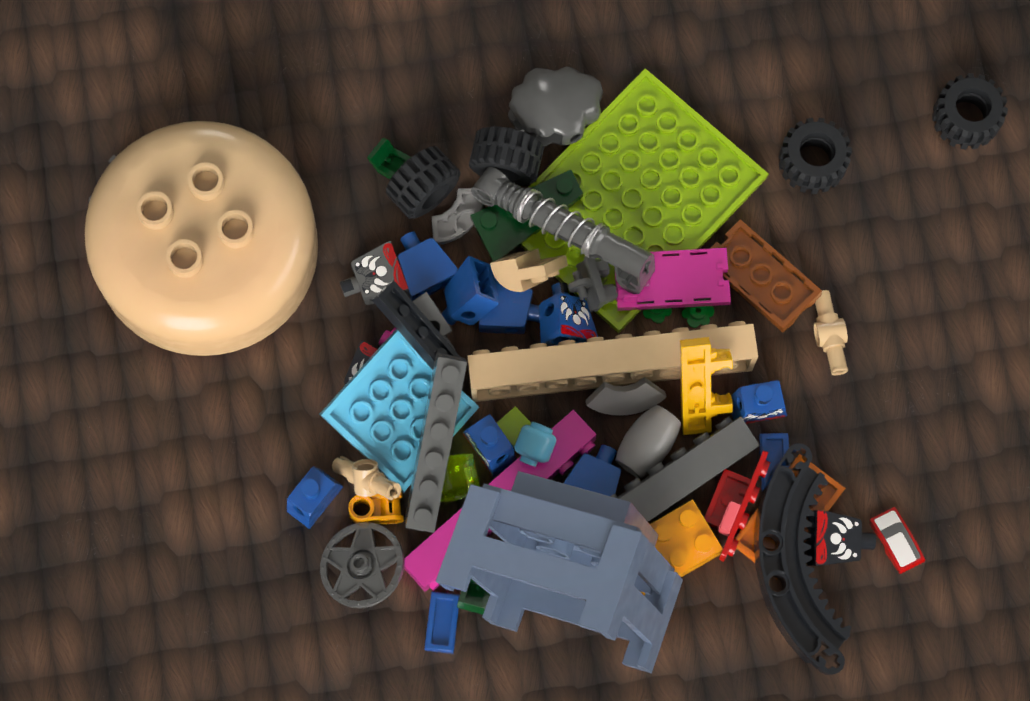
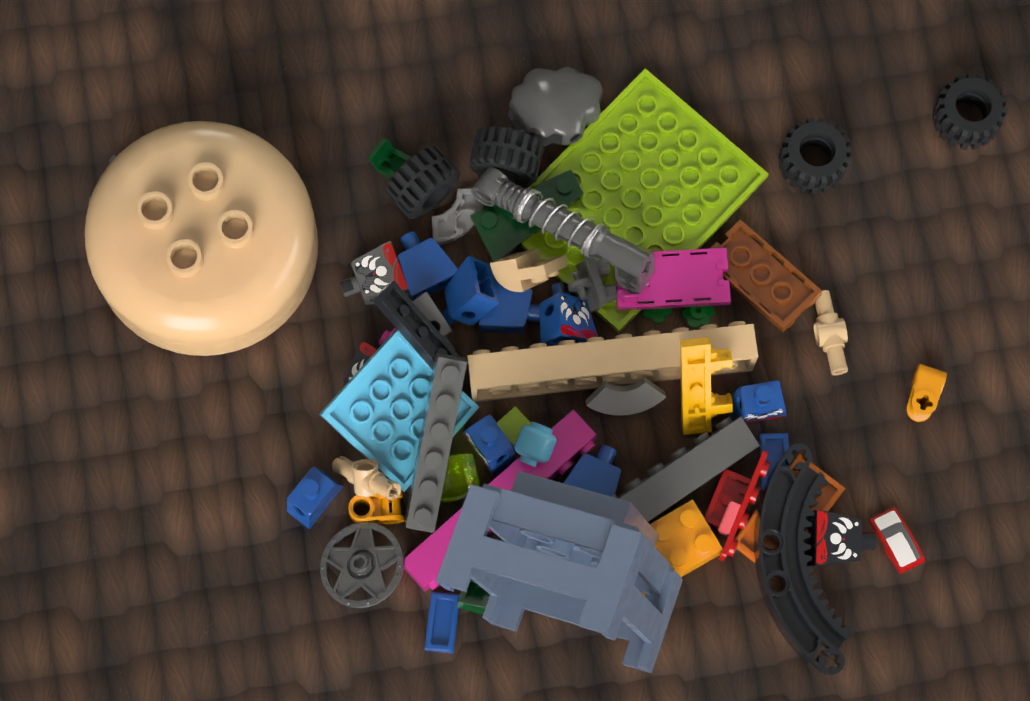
light grey piece [615,405,681,479] -> none
none -> light orange piece [906,364,947,422]

